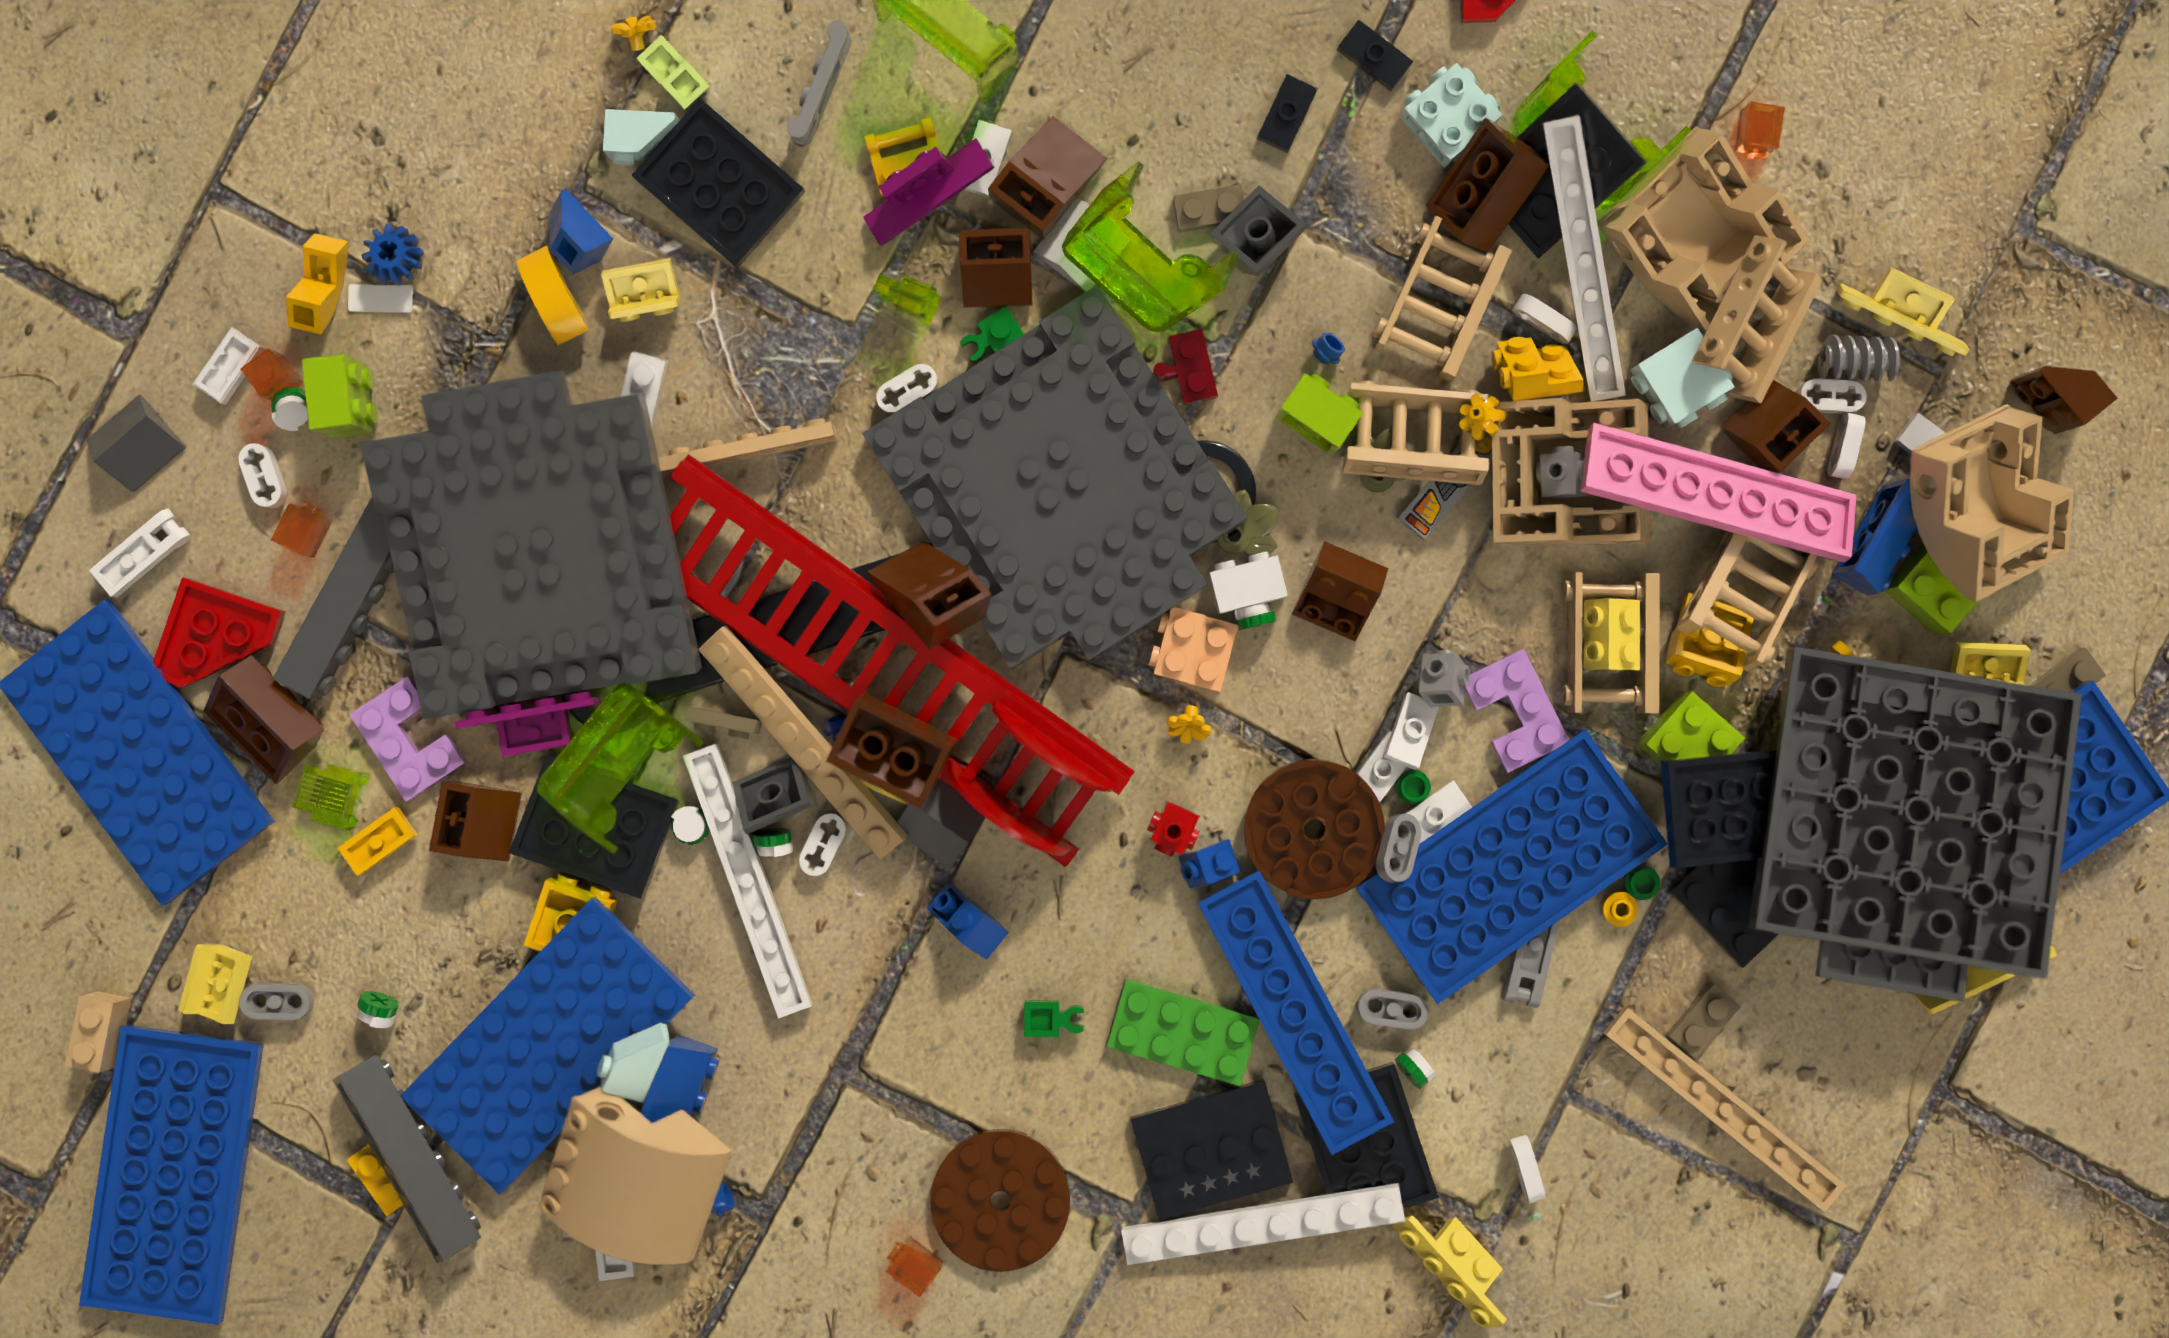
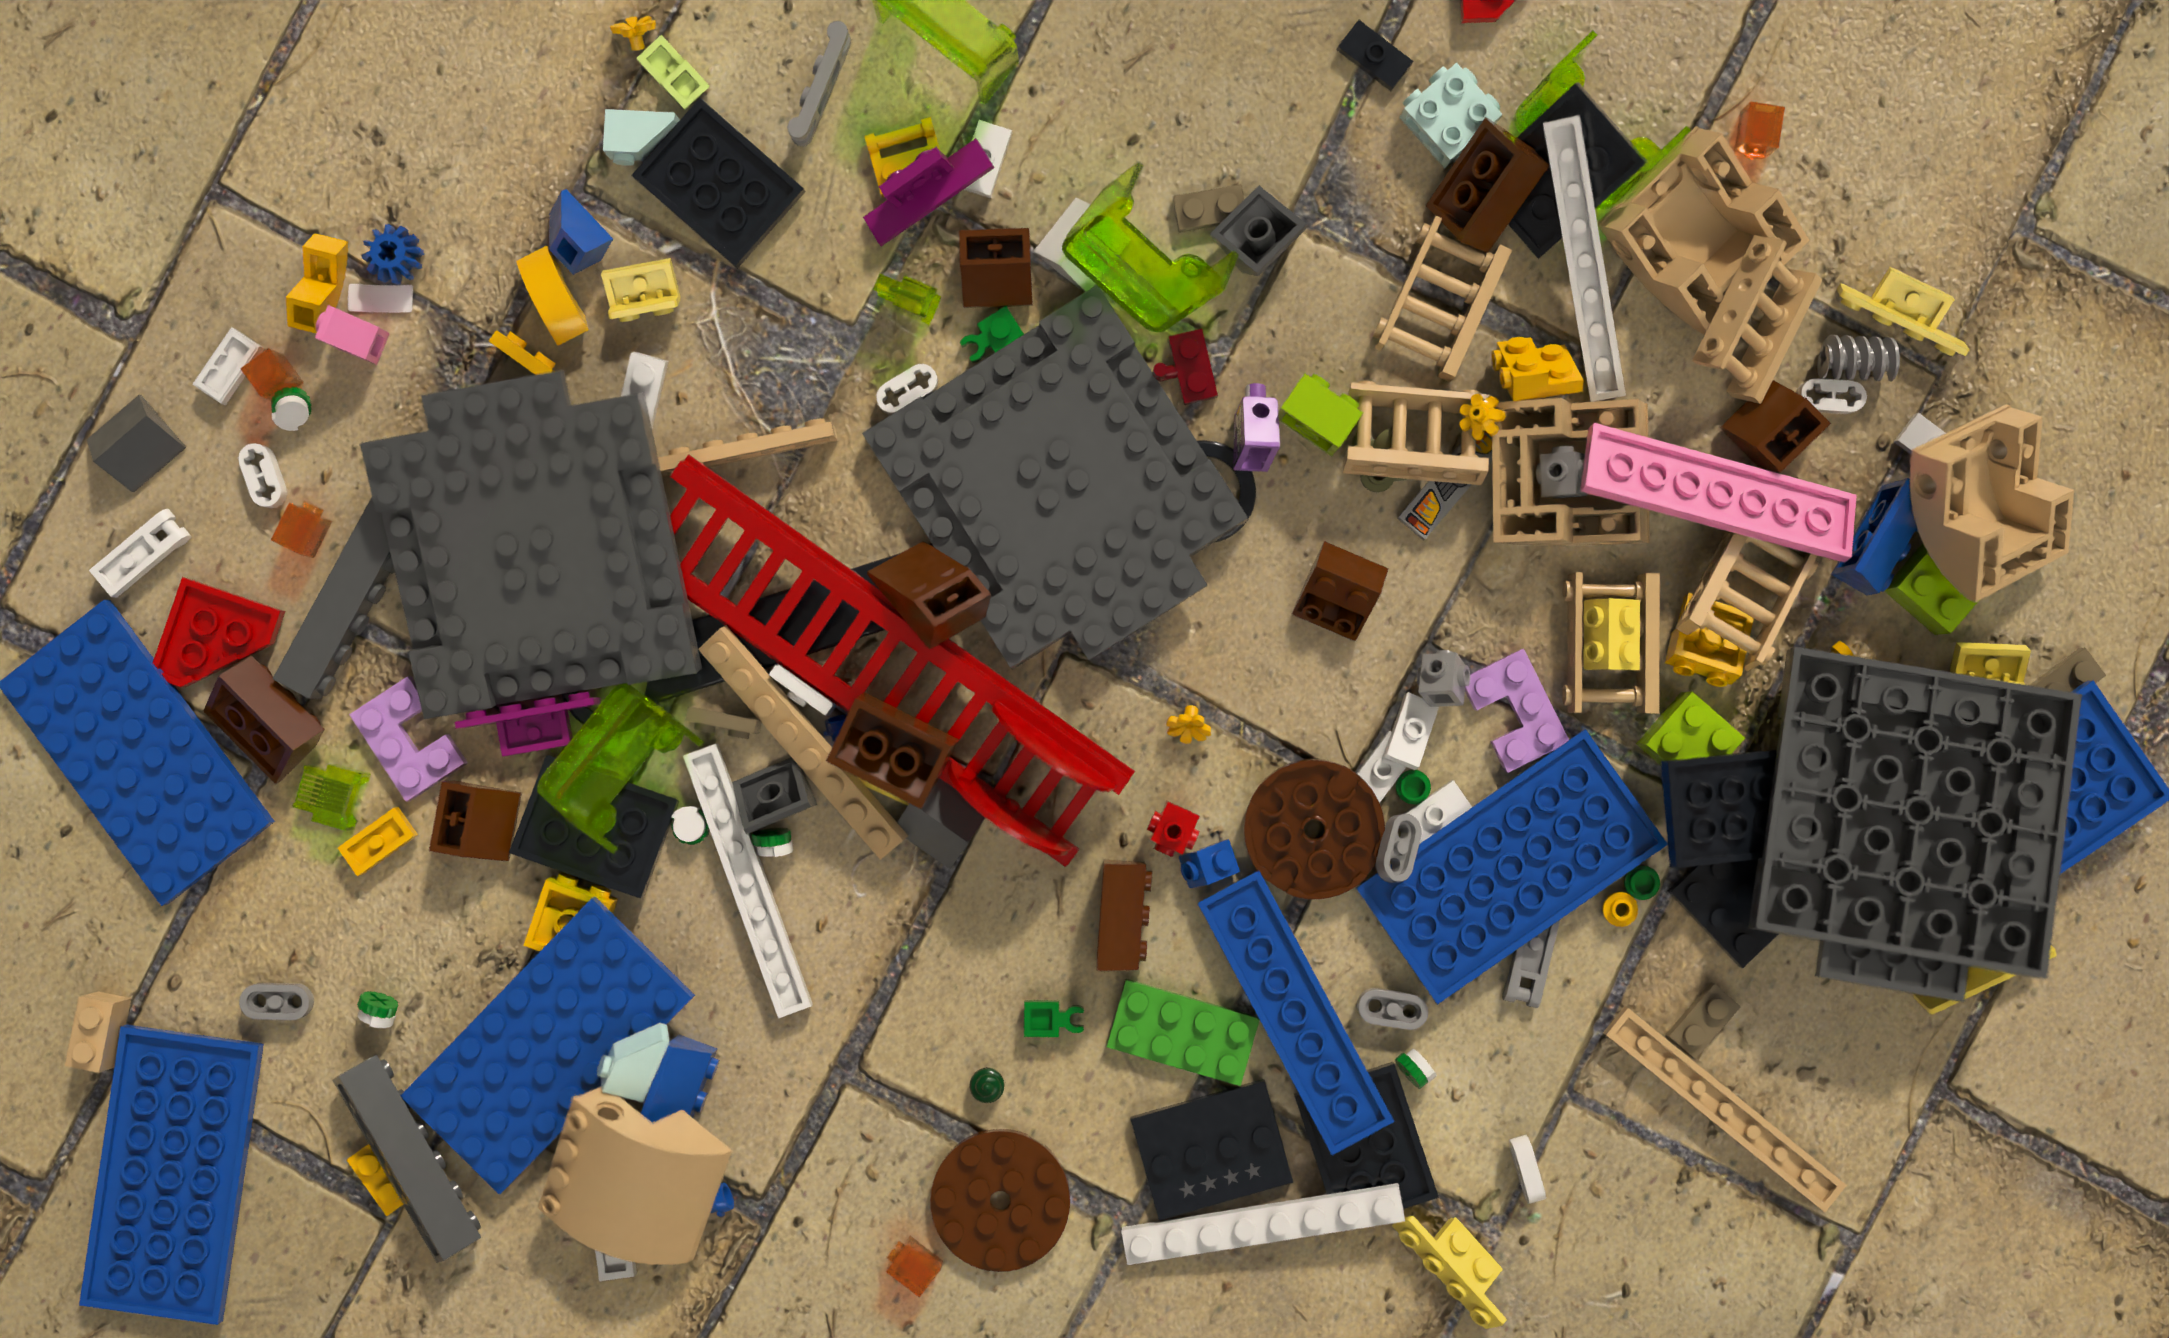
light yellow bracket [178,944,252,1024] -> none
lime brick [301,354,378,438] -> none
white beam [799,813,847,876] -> none
blue slope [927,881,1009,960] -> none
reddish brown slope [988,116,1107,240] -> none
light nougat plate [1149,607,1238,692] -> none
white brick [1208,552,1288,615] -> none
olive plate [1217,490,1279,555] -> none
piece [1234,602,1276,631] -> none
black plate [1257,74,1318,153] -> none
blue plate [1312,332,1345,365] -> none
white beam [1512,294,1578,344] -> none
light aqua brick [1630,328,1735,428] -> none
white beam [1828,412,1865,480] -> none
reddish brown slope [2010,366,2118,434] -> none
none -> bright pink slope [315,305,390,365]
none -> yellow plate [489,330,556,375]
none -> white plate [769,665,836,716]
none -> dark green plate [970,1067,1005,1103]
none -> reddish brown slope [1096,859,1152,971]
none -> medium lavender torso [1233,383,1280,472]

